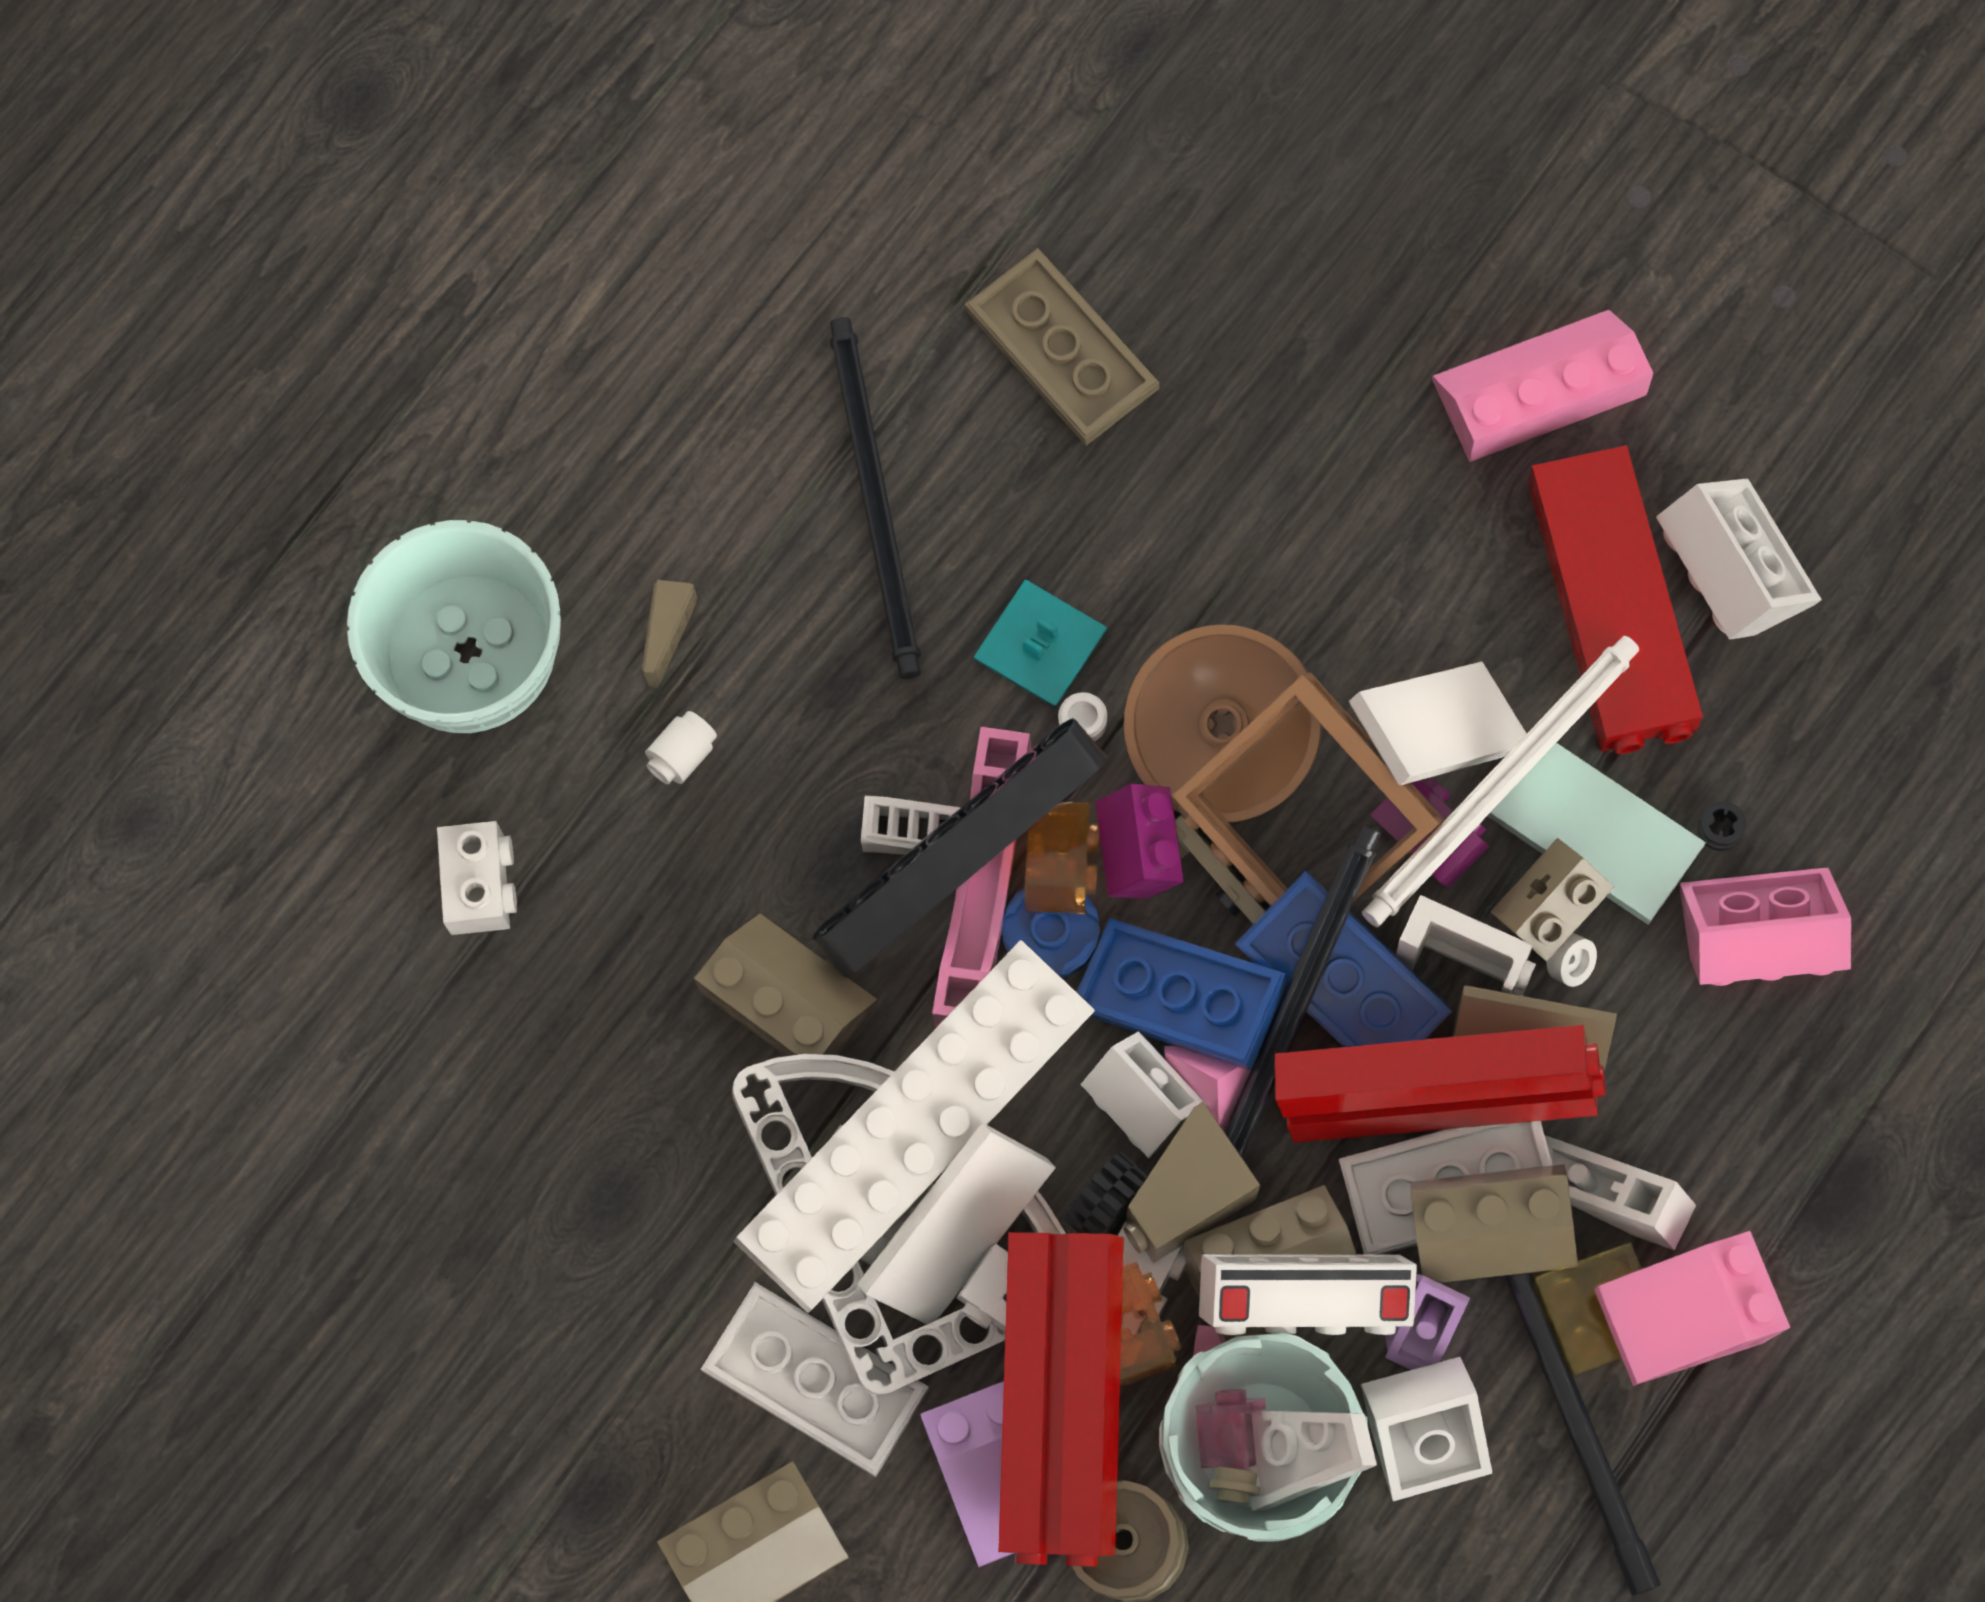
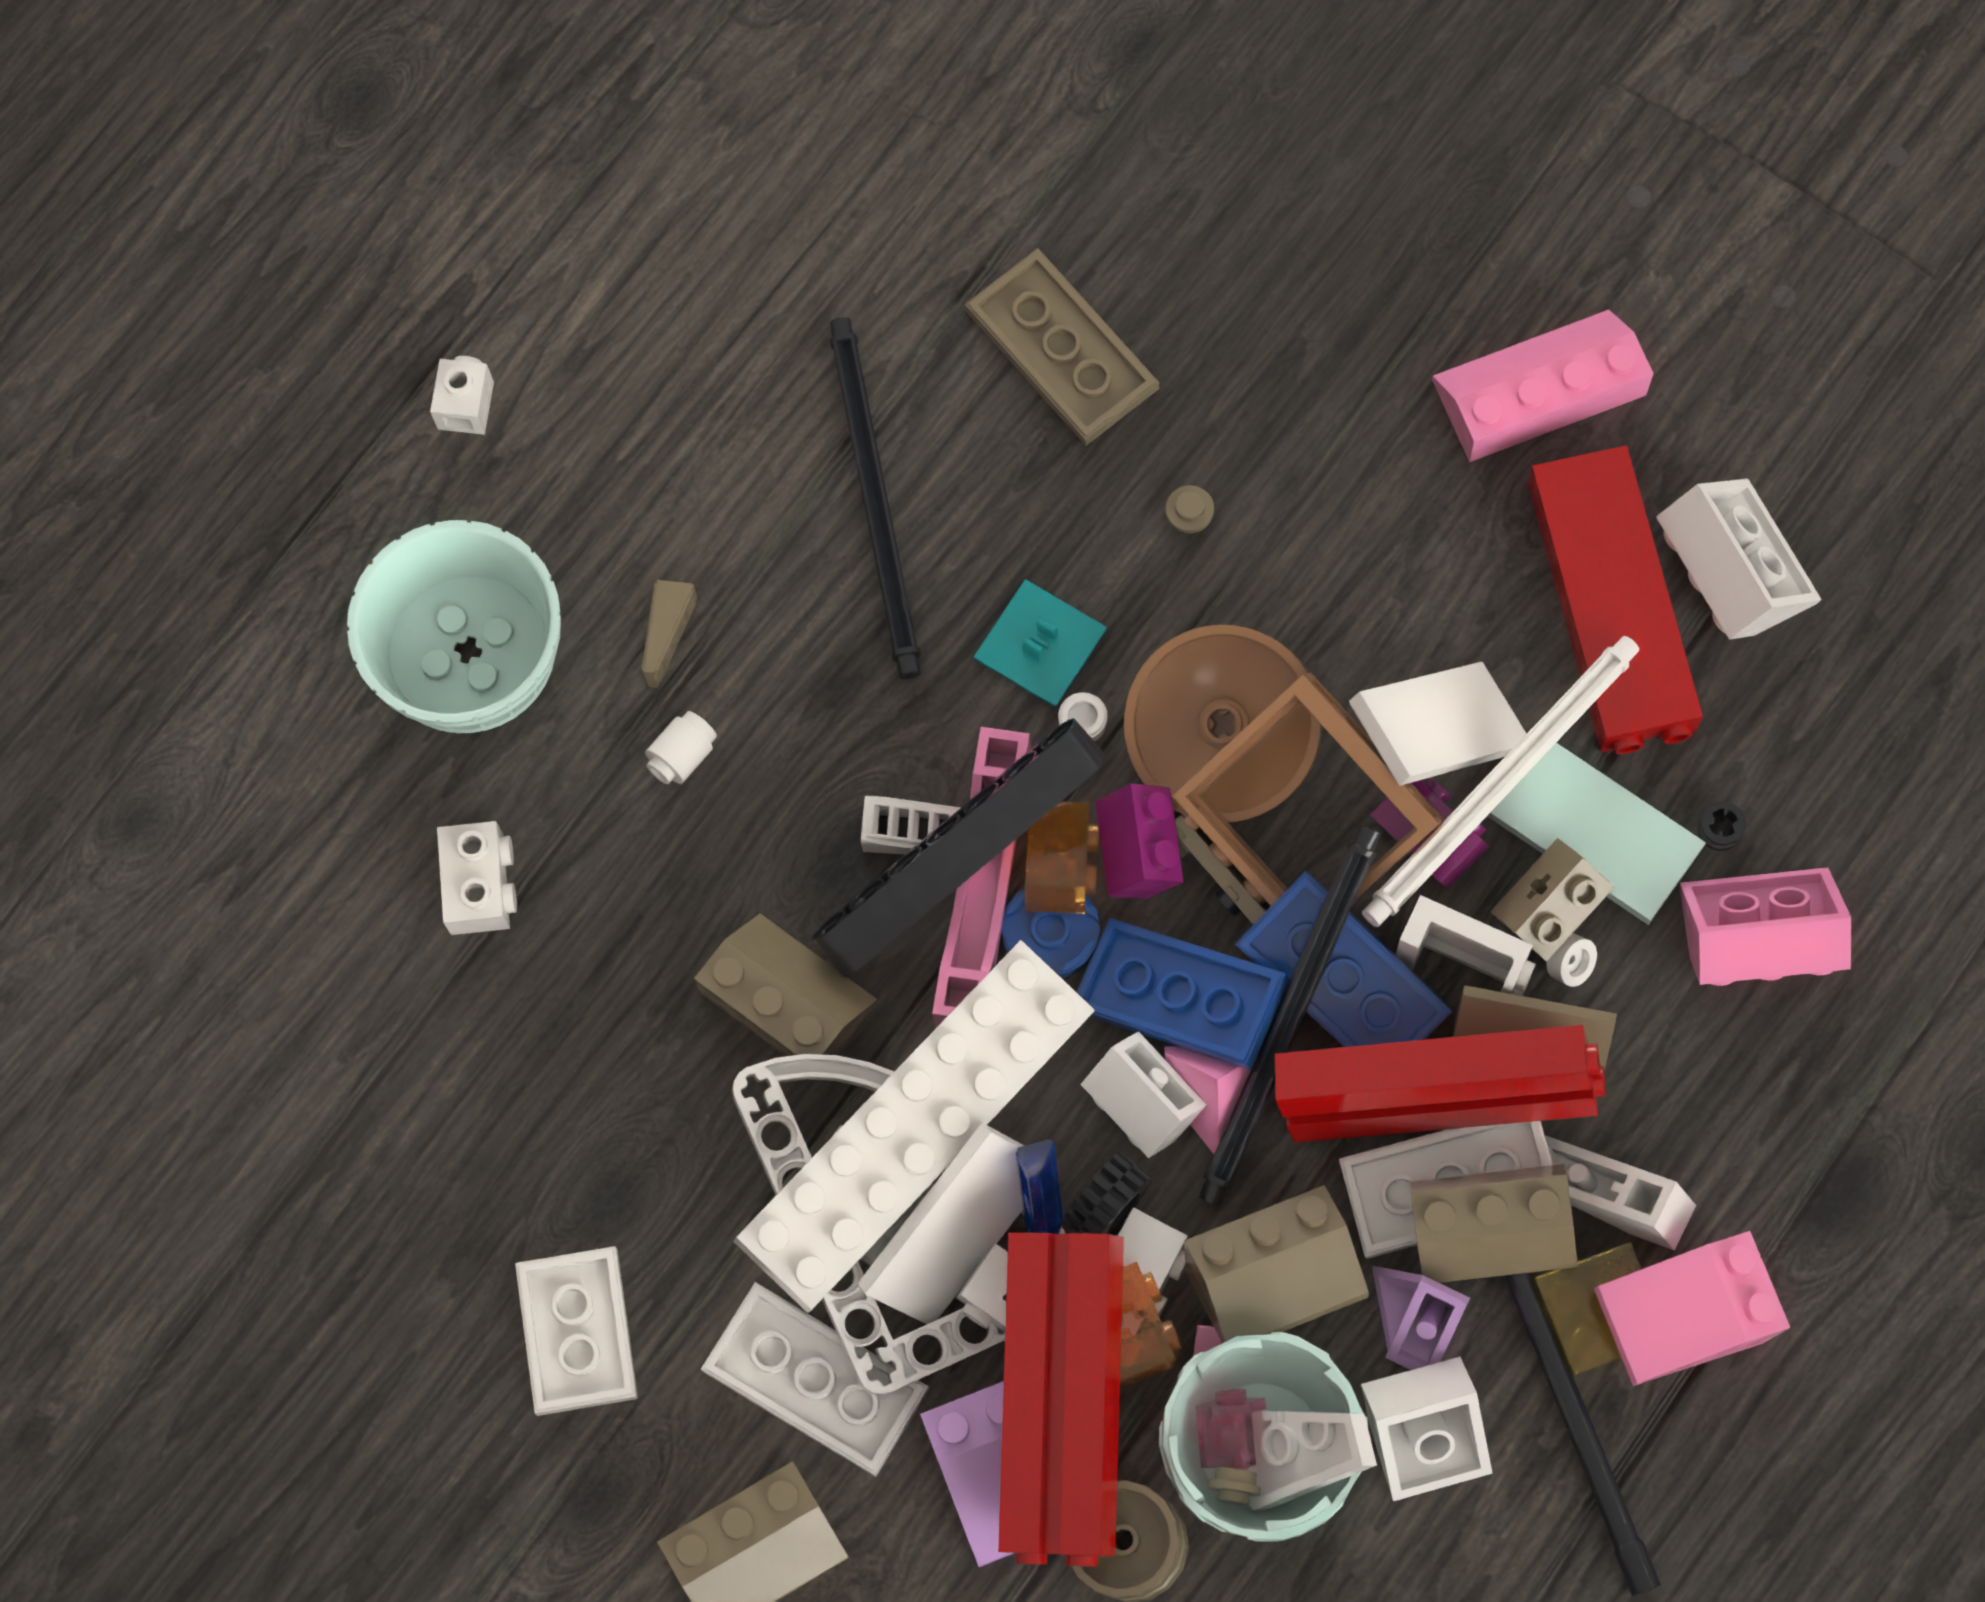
dark tan slope [1124,1102,1260,1263] -> none
white brick [1199,1254,1417,1335] -> none
none -> white brick [430,356,494,435]
none -> white tile [515,1246,638,1416]
none -> clear blue slope [1016,1140,1063,1234]
none -> dark tan plate [1166,485,1214,533]

